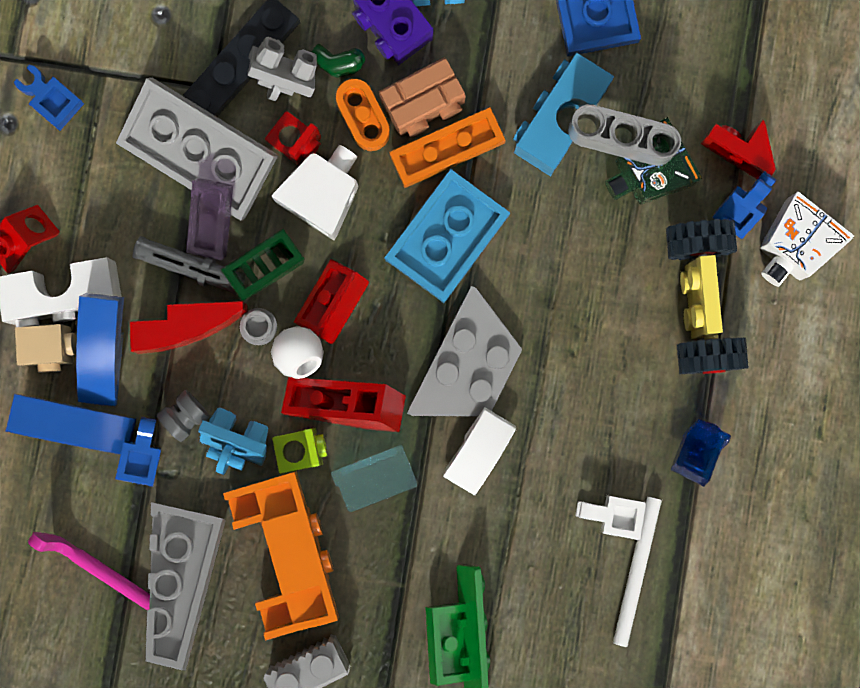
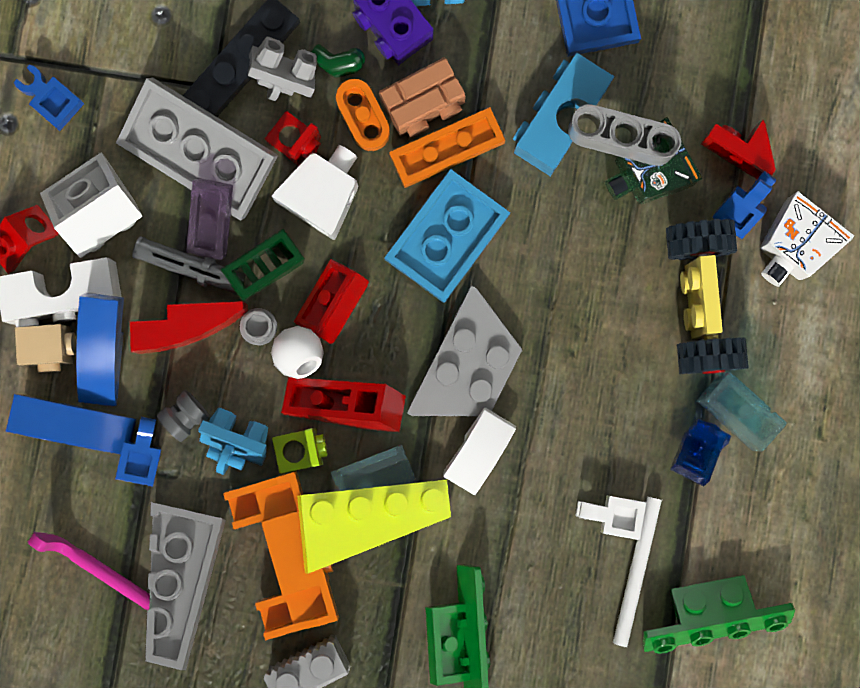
none -> white slope [40,152,143,258]
none -> neon yellow wing [297,480,451,574]
none -> green bracket [642,575,795,654]
none -> clear light blue brick [696,372,787,451]

